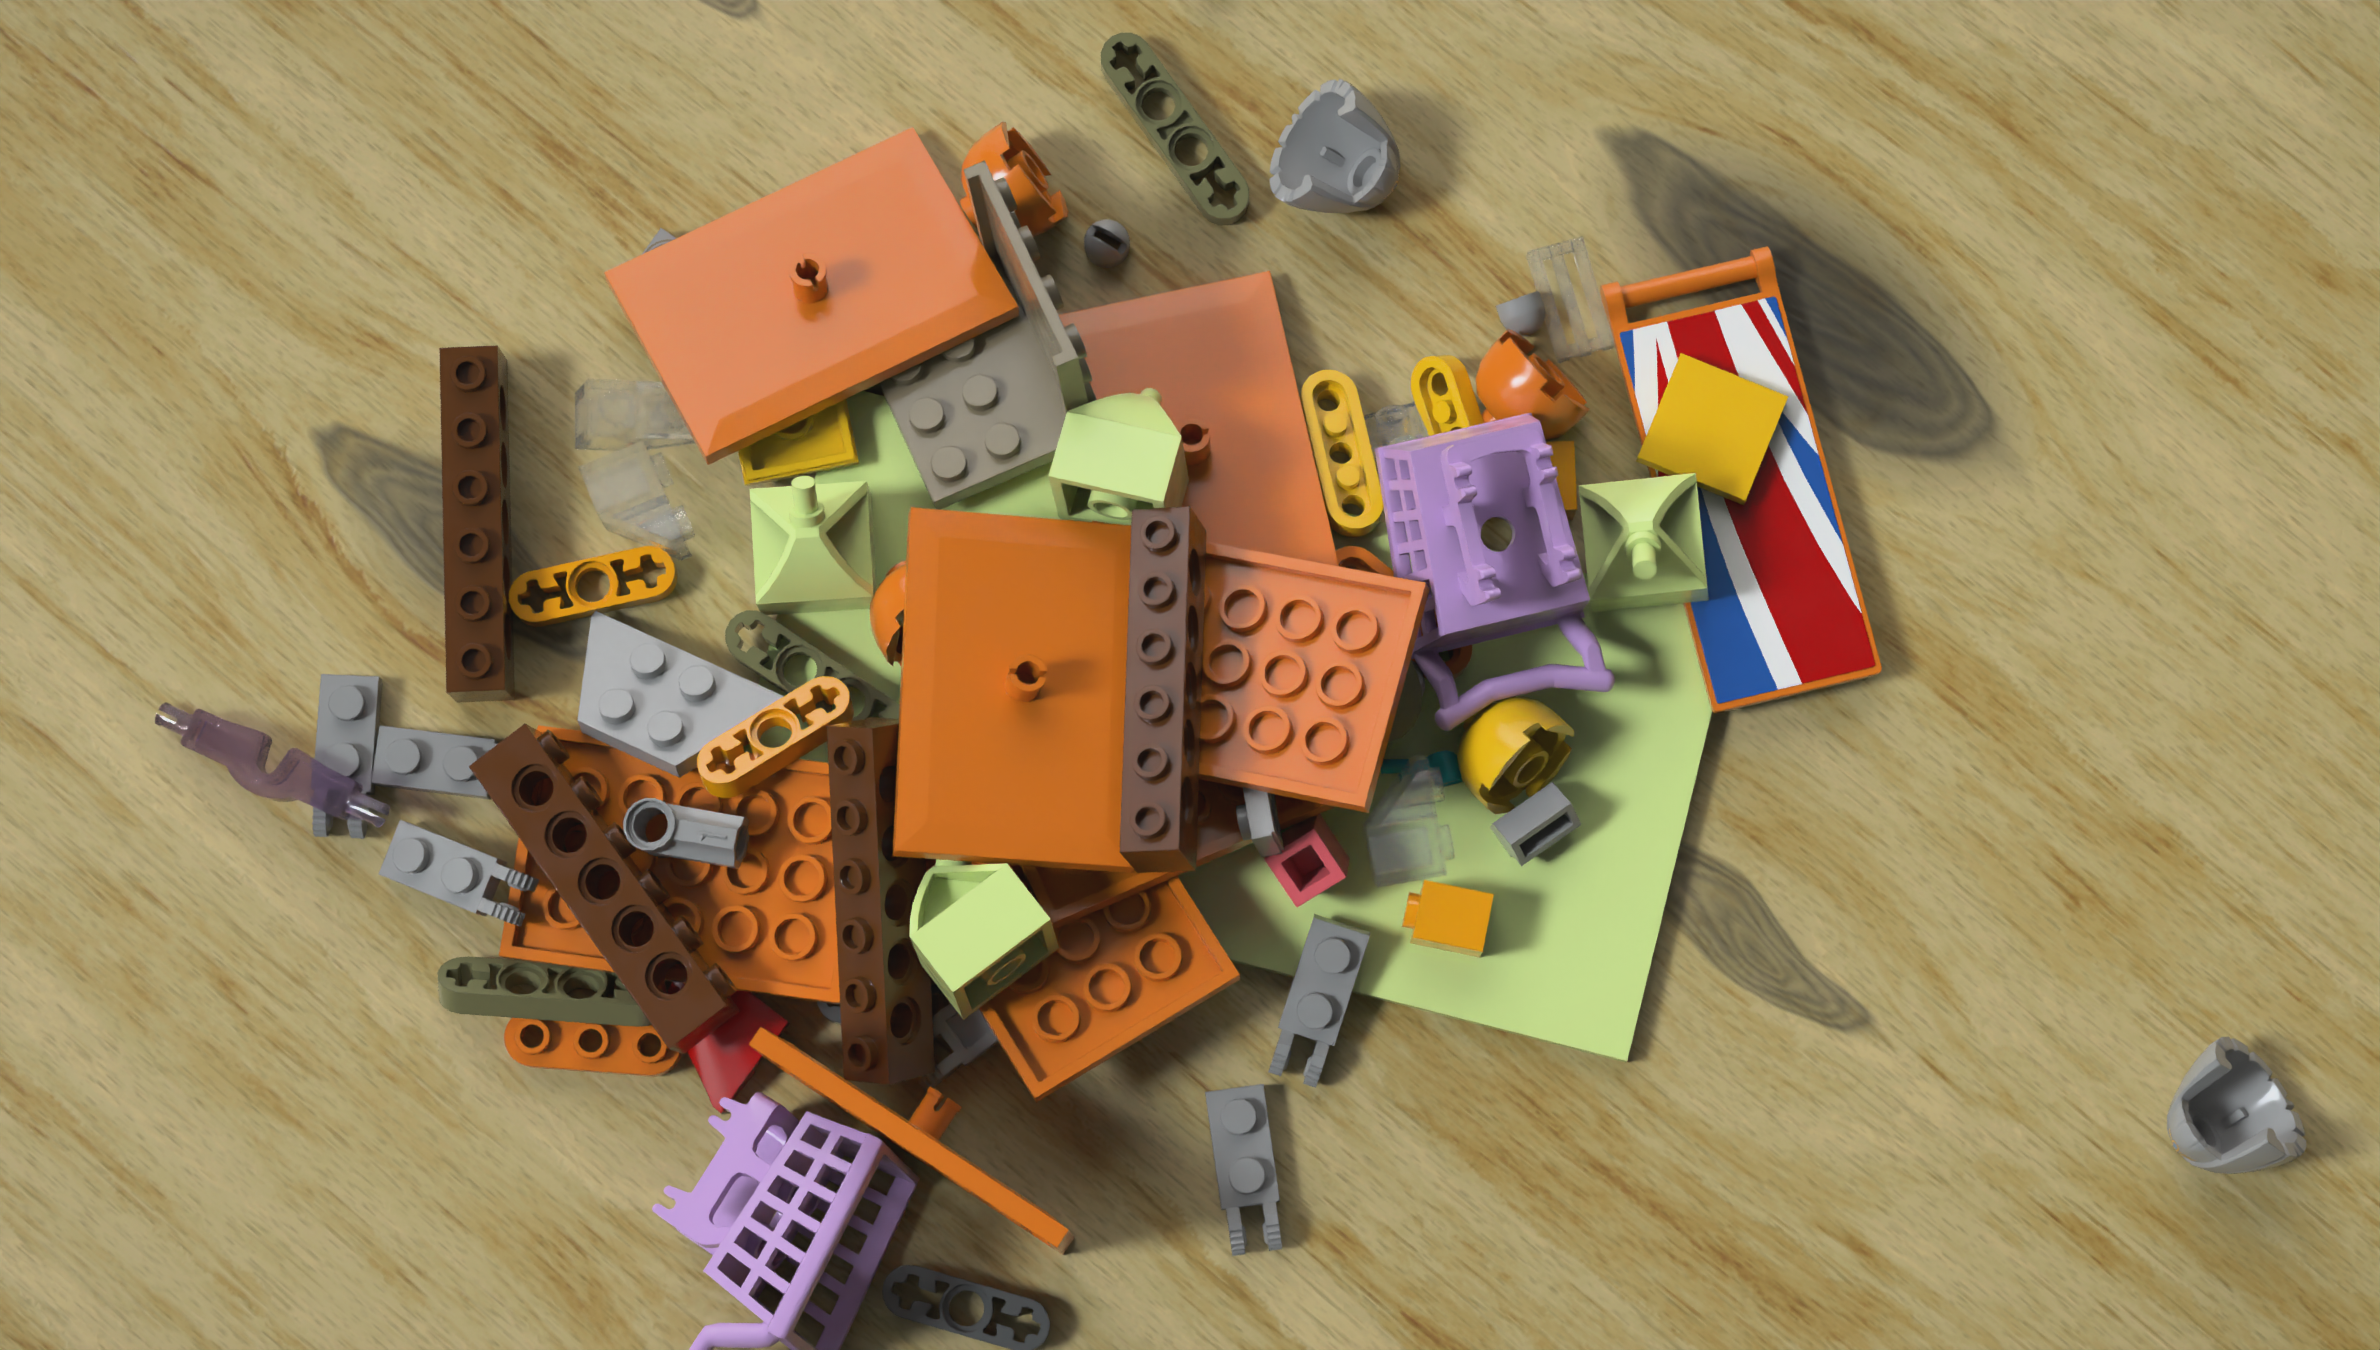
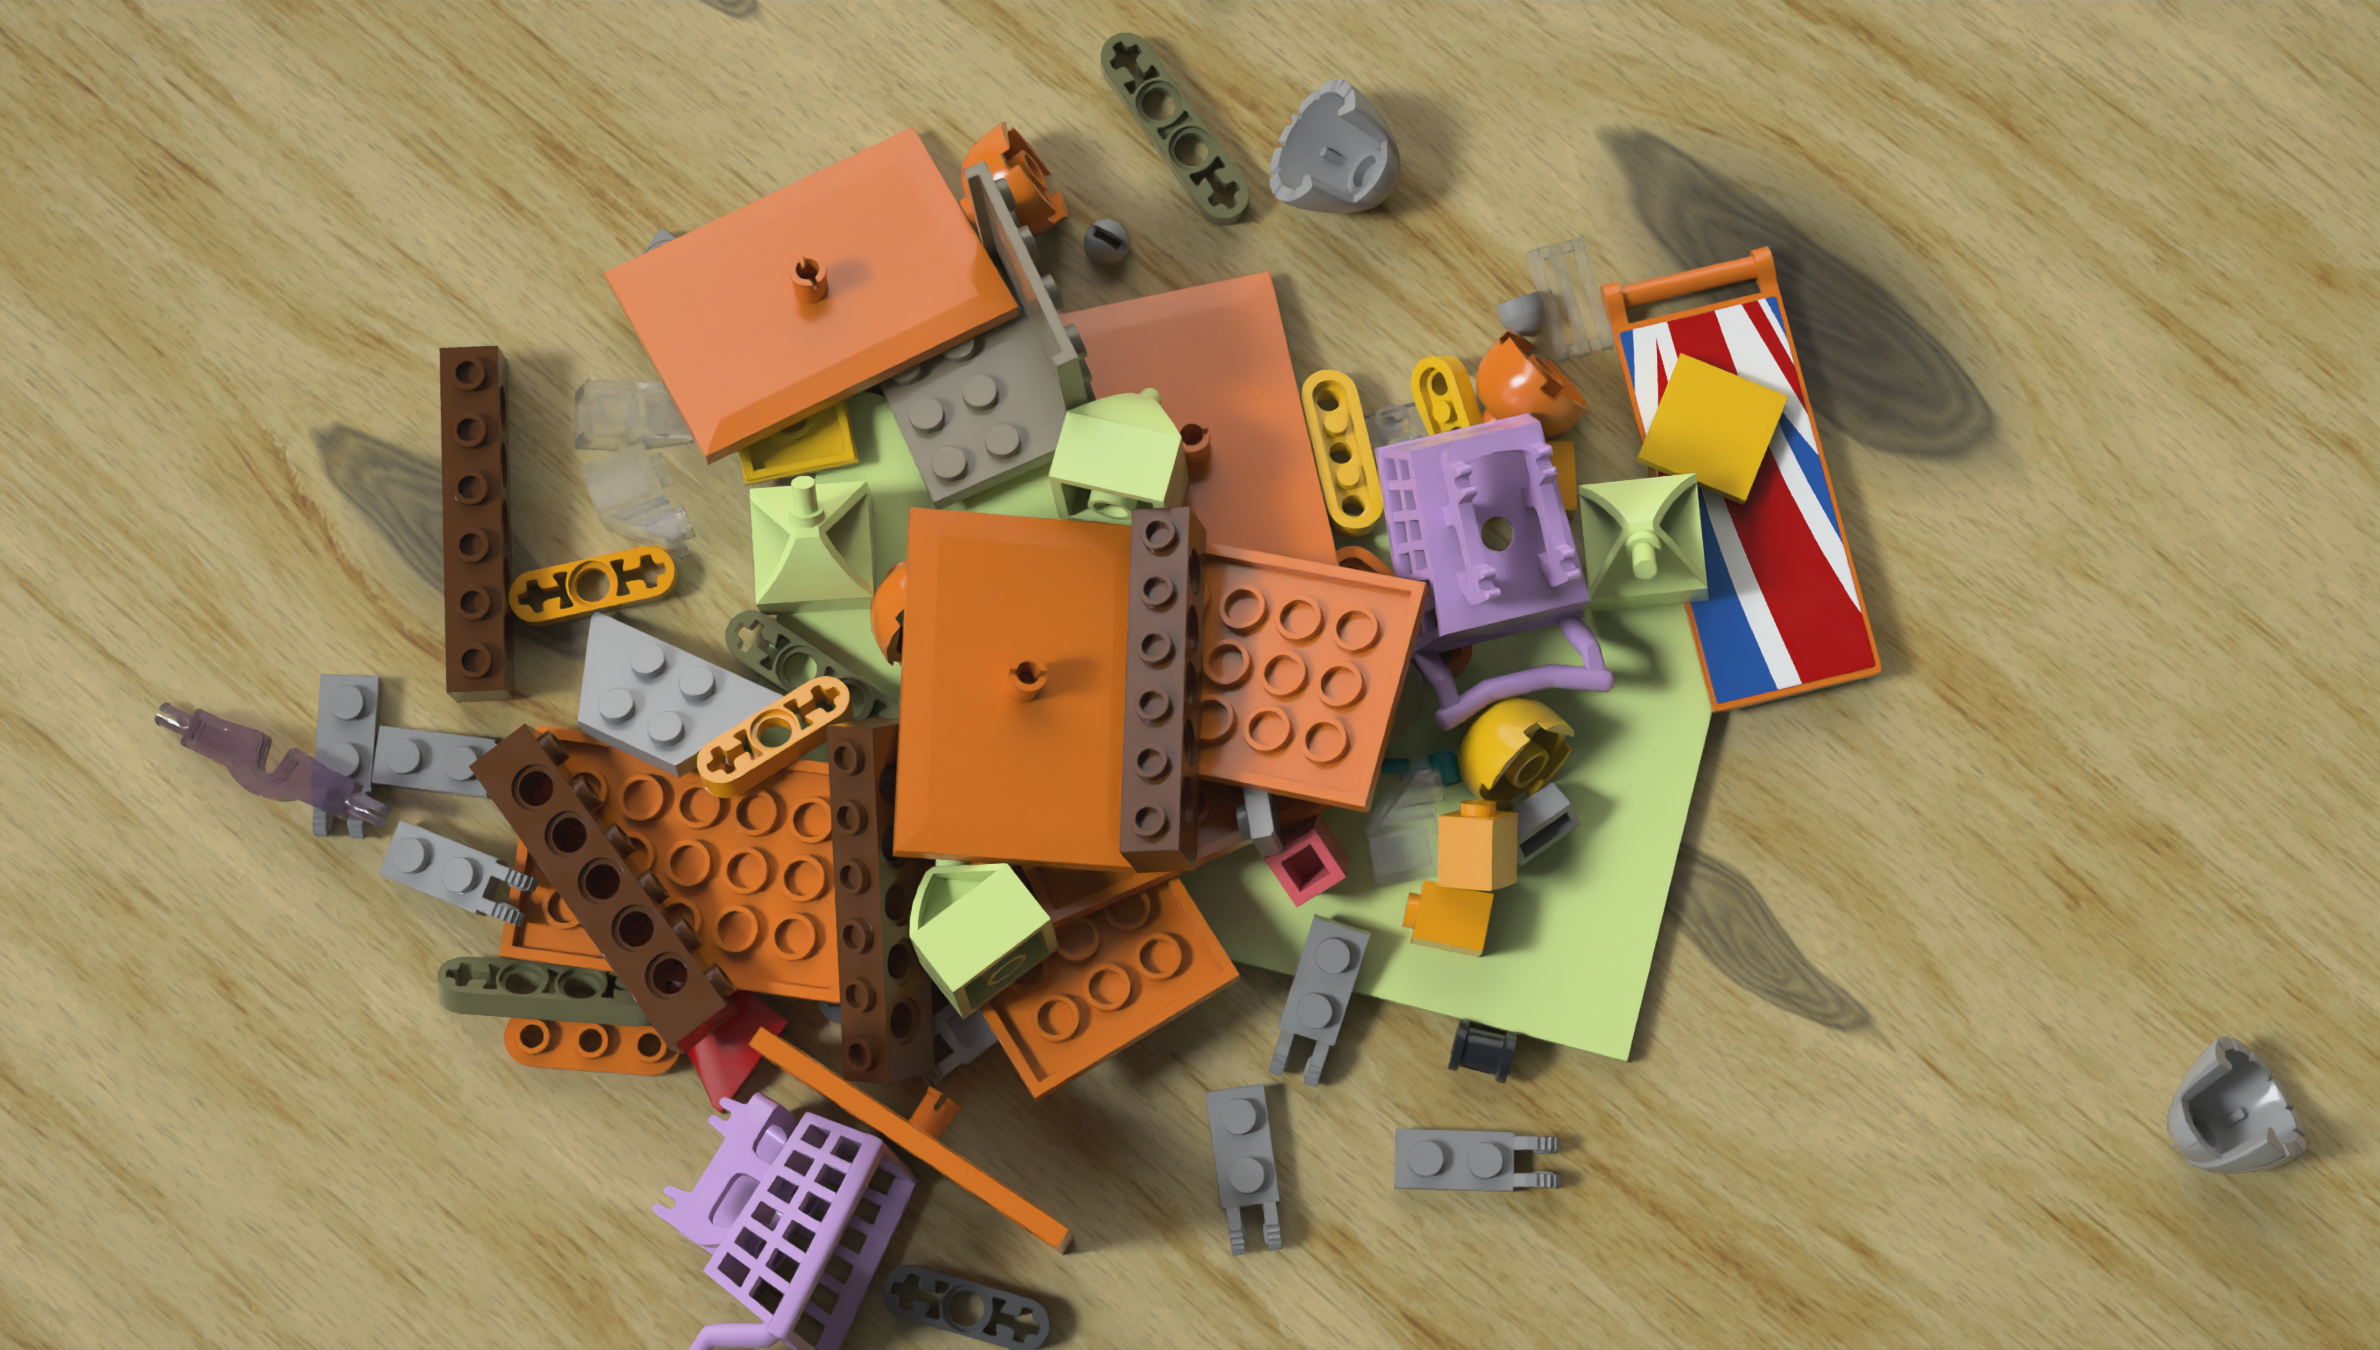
light grey piece [623,798,750,869] -> none
none -> light grey hinge [1394,1129,1561,1192]
none -> light orange brick [1438,800,1518,891]
none -> black bush [1447,1018,1518,1084]

